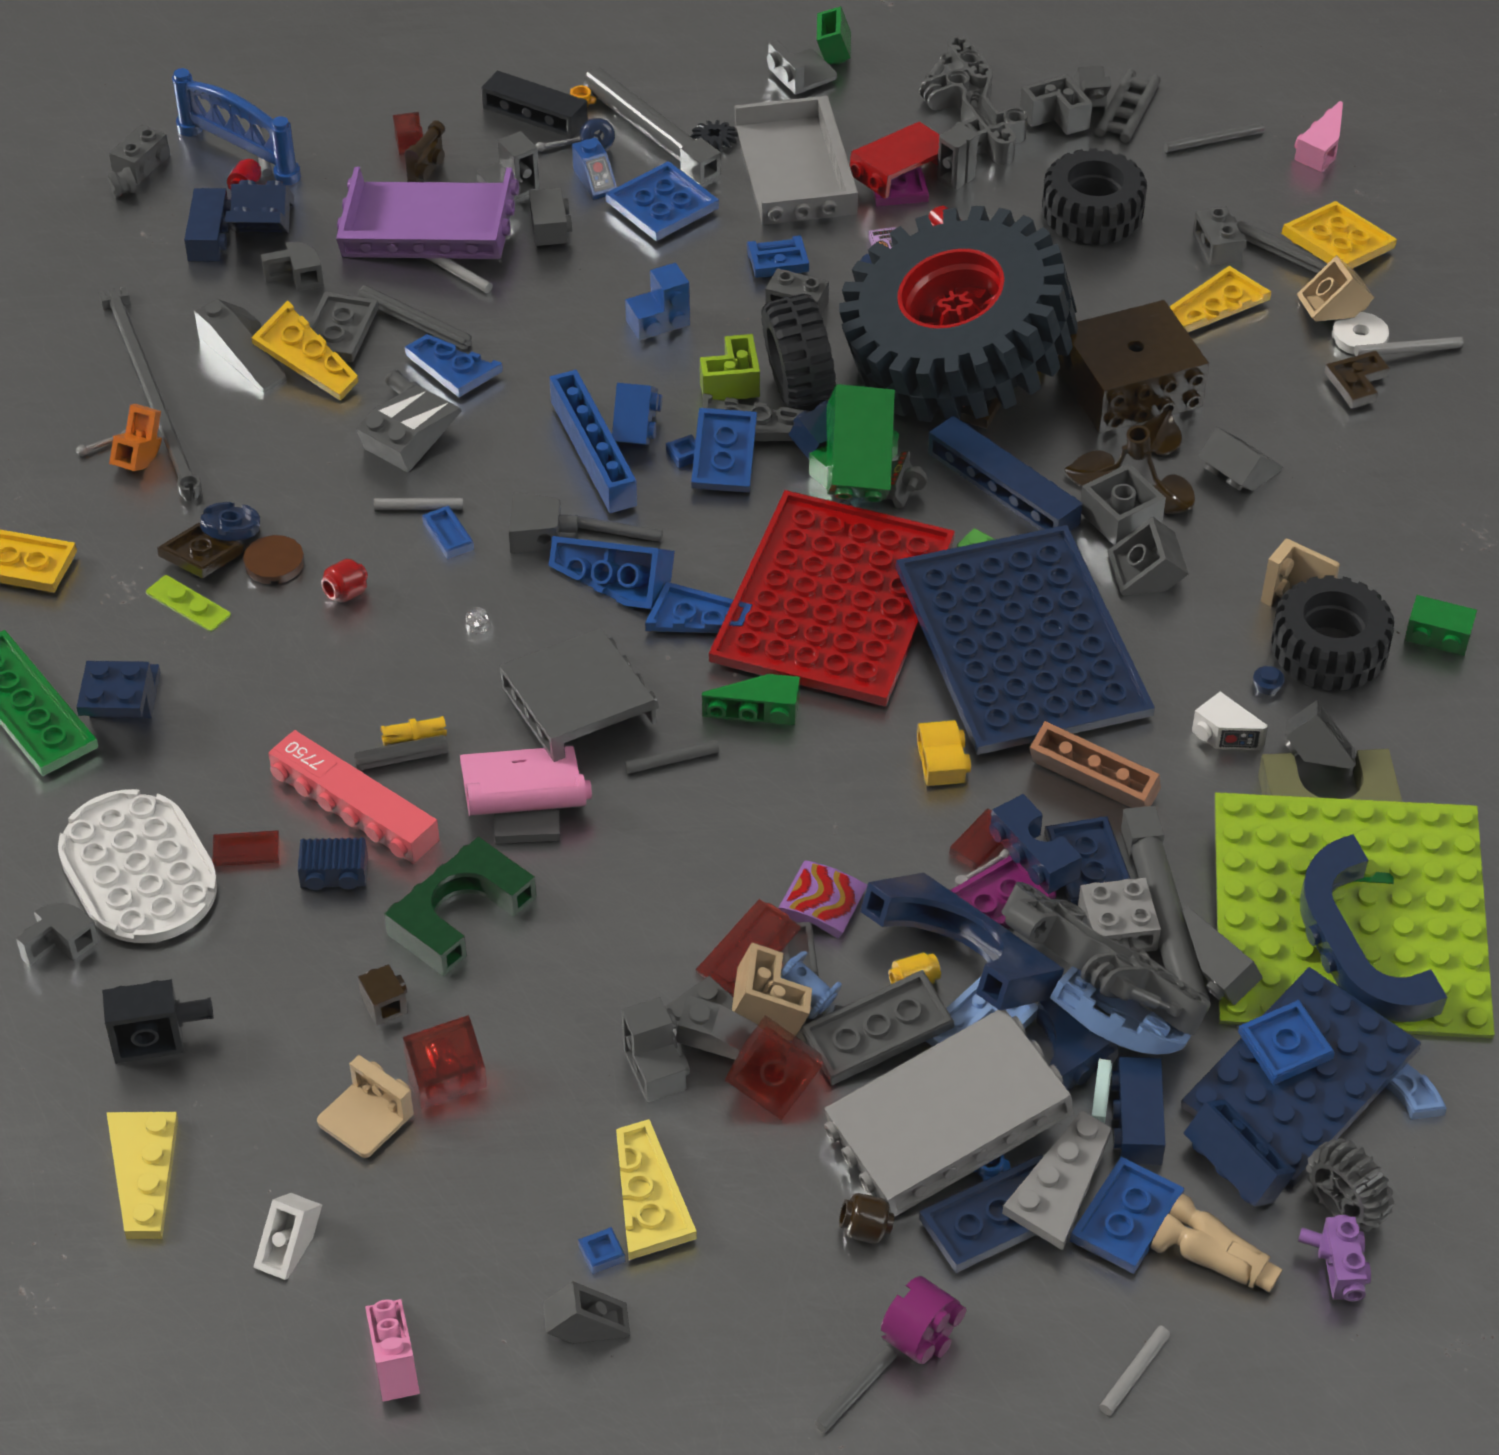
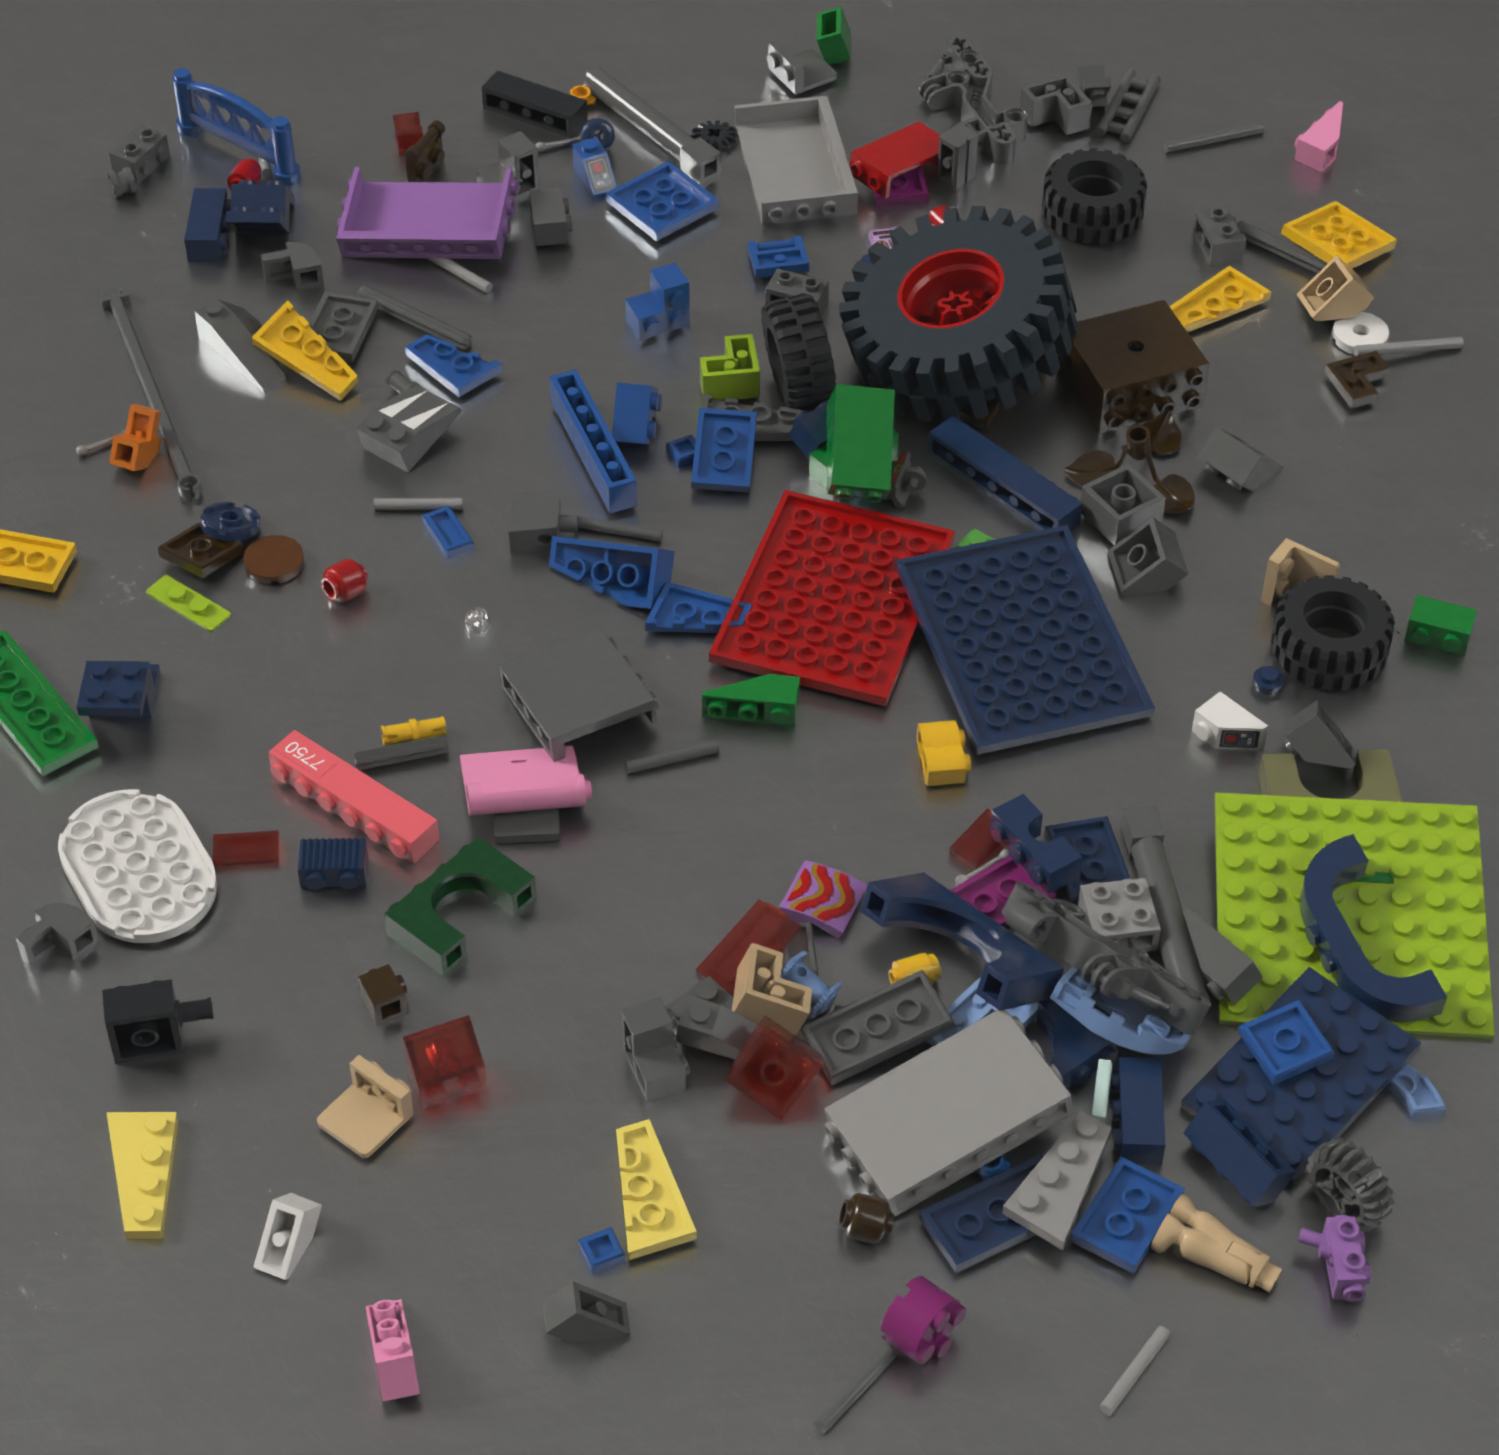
nougat brick [1030,721,1161,808] -> none

